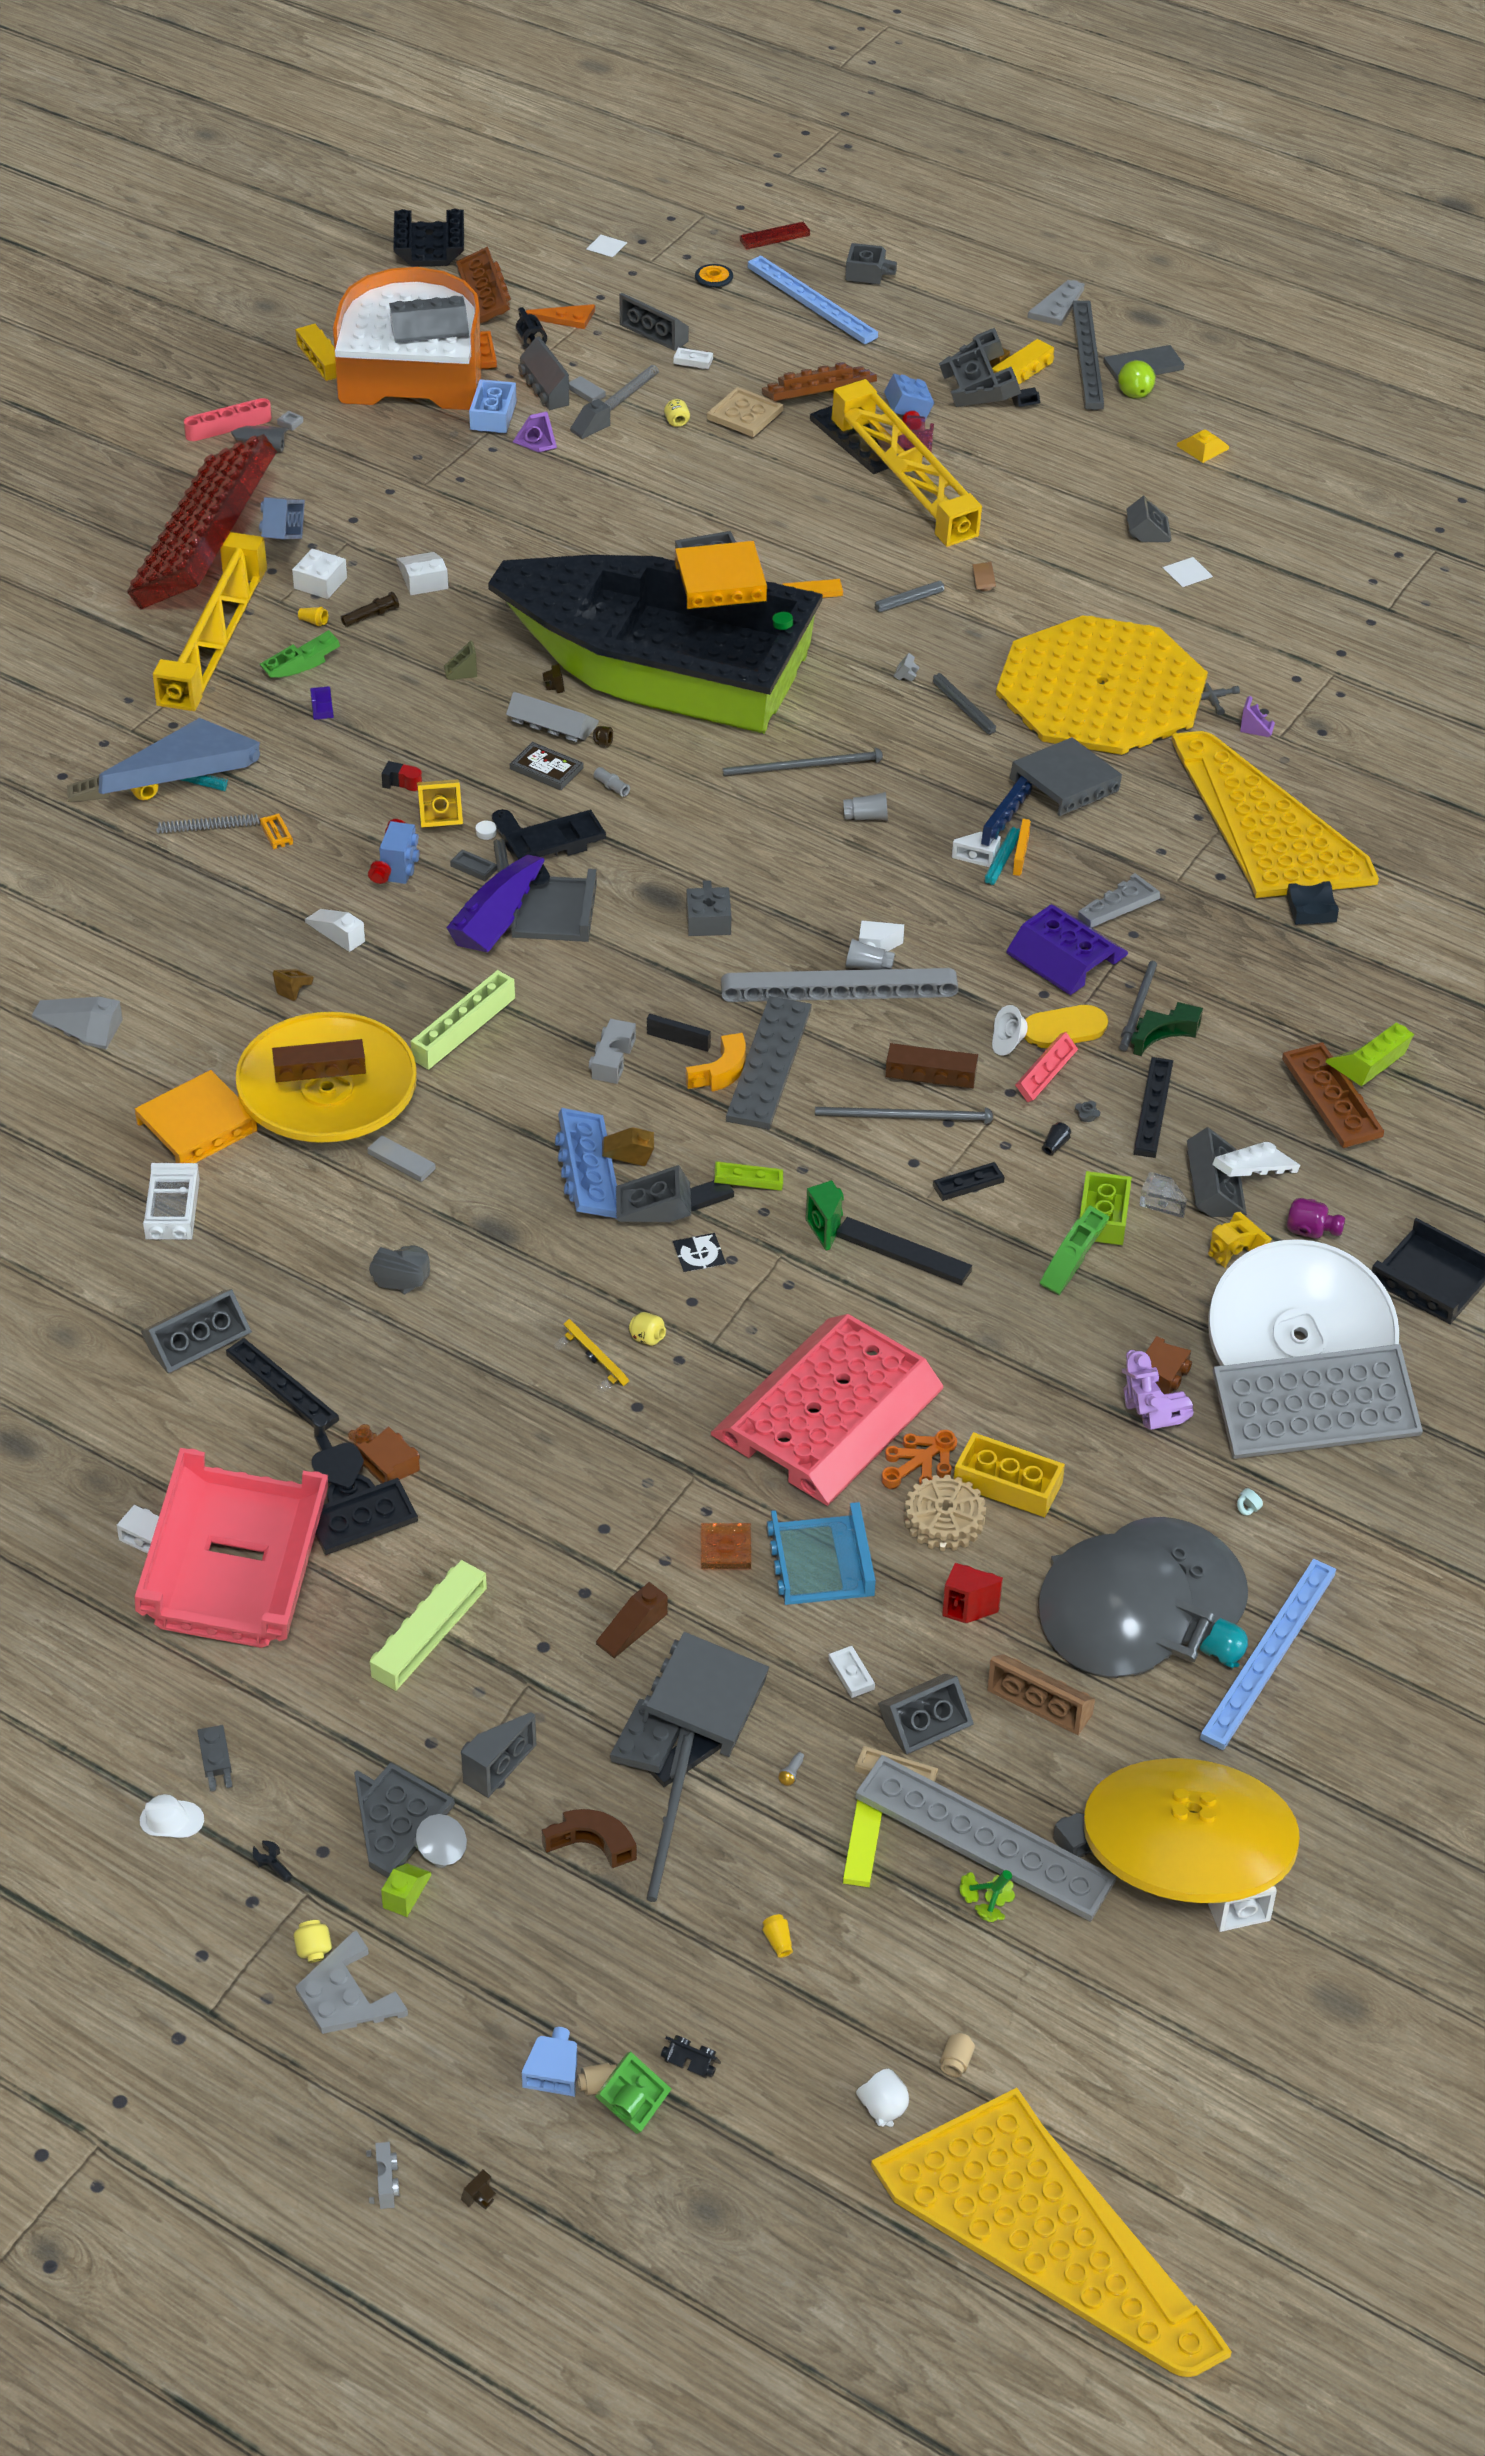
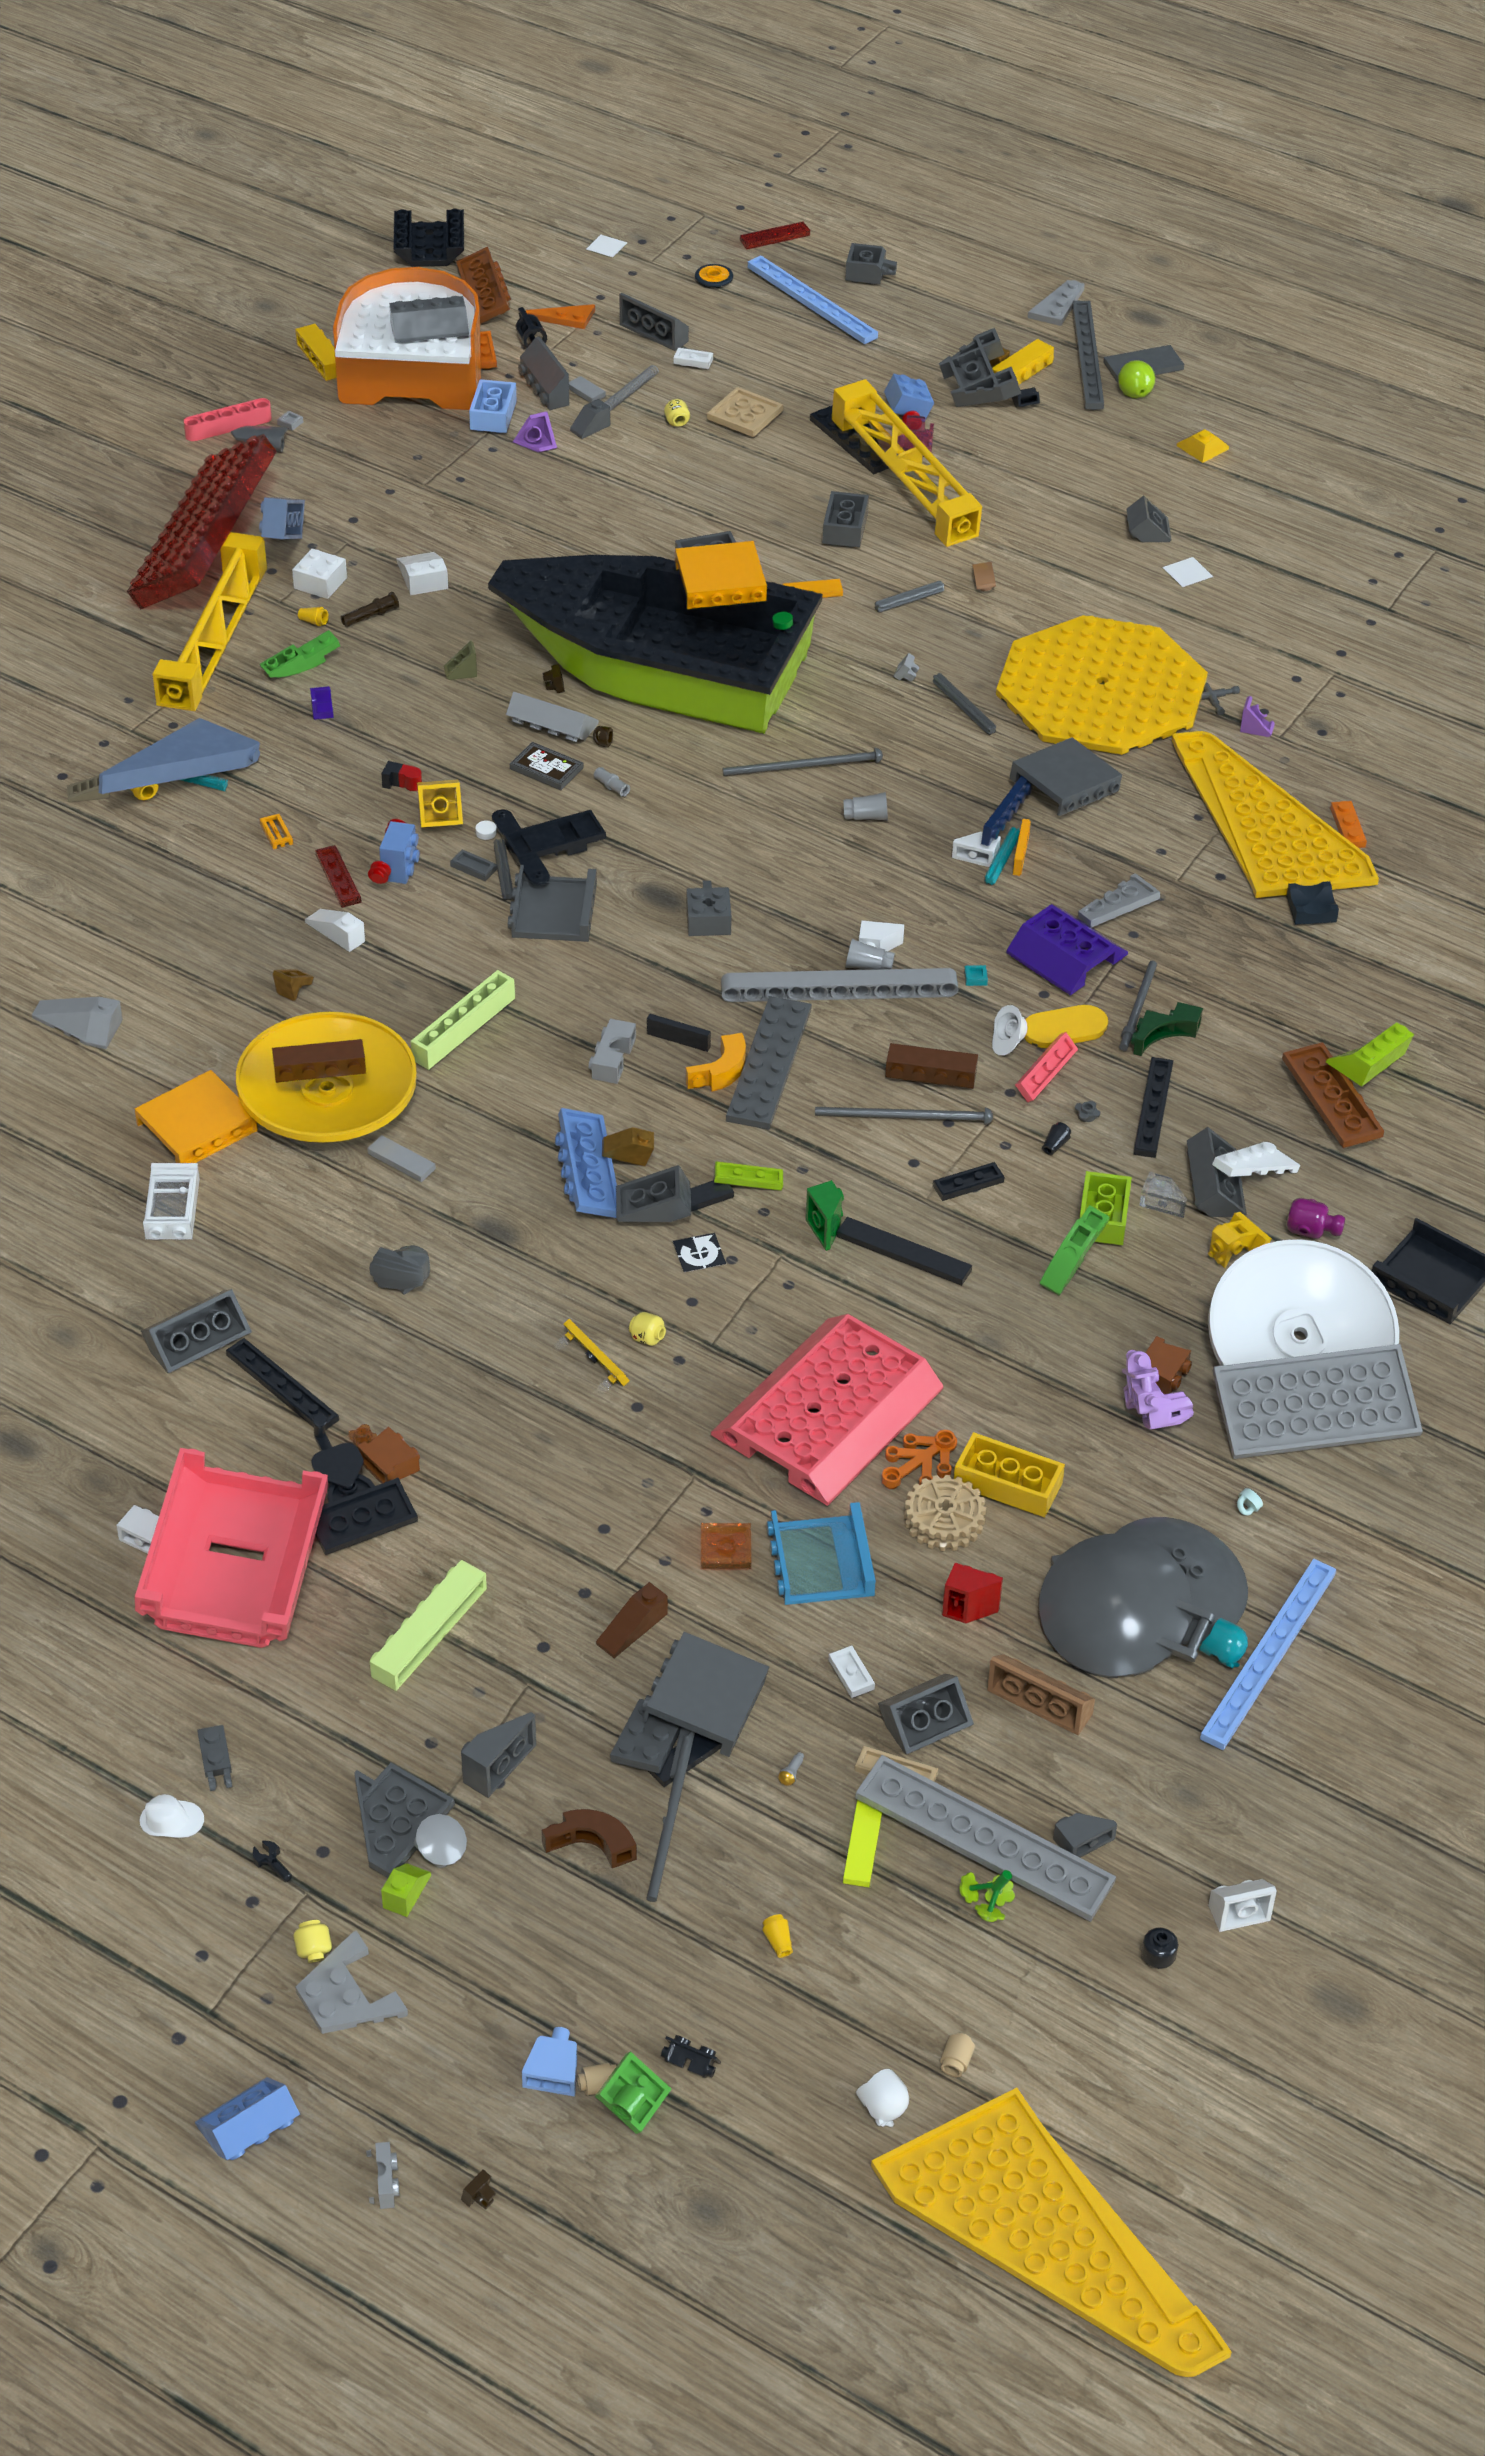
light grey piece [156,814,260,834] -> none
dark purple wedge [446,855,545,953] -> none
dark orange plate [762,362,877,401] -> none
yellow dish [1084,1758,1300,1903] -> none
none -> medium blue slope [195,2077,300,2160]
none -> clear red tile [315,845,362,908]
none -> dark grey brick [822,491,869,548]
none -> teal tile [964,965,988,986]
none -> black head [1141,1927,1179,1969]
none -> orange plate [1330,801,1367,848]

